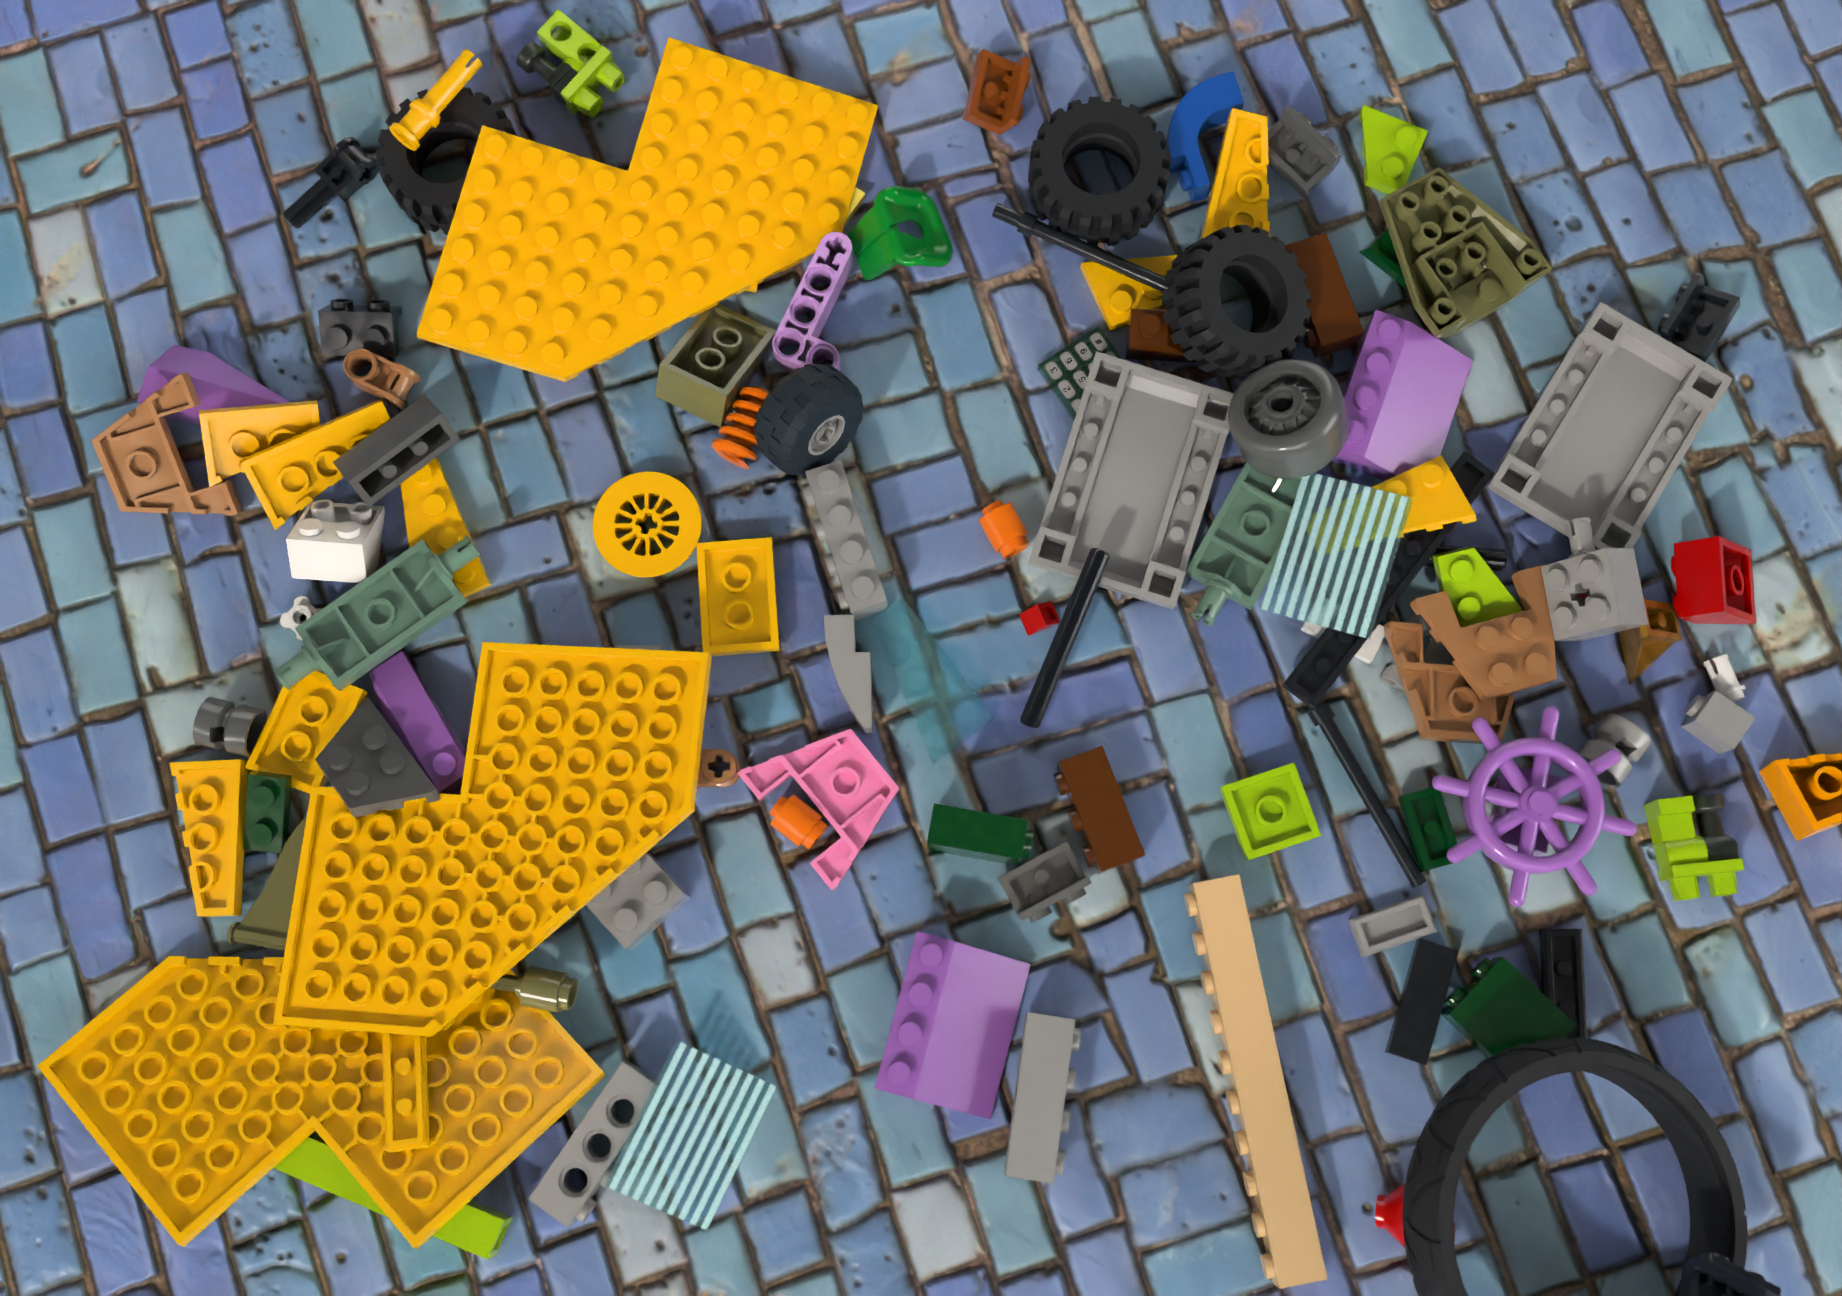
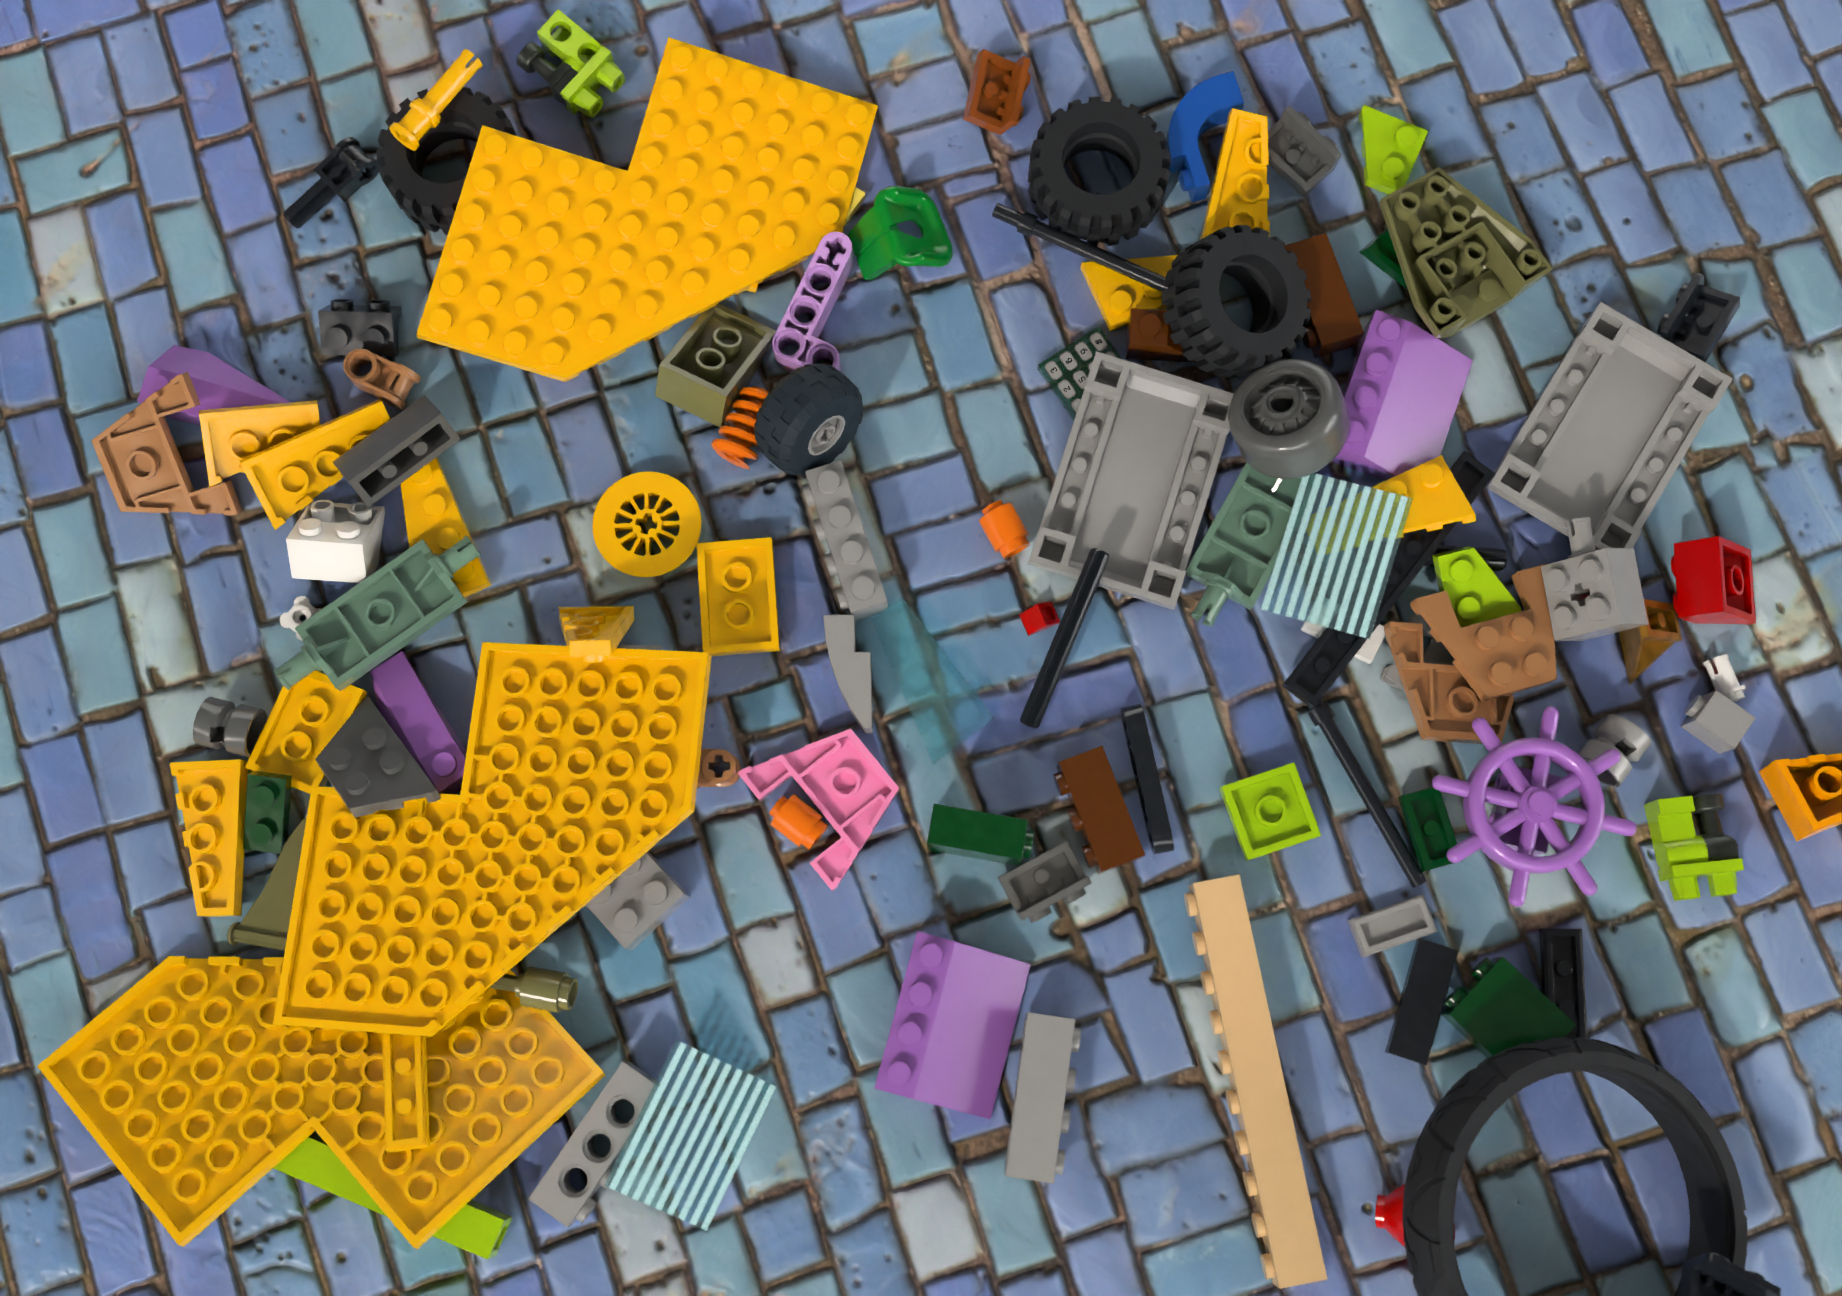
none -> yellow wing [558,606,634,662]
none -> black beam [1121,704,1174,855]

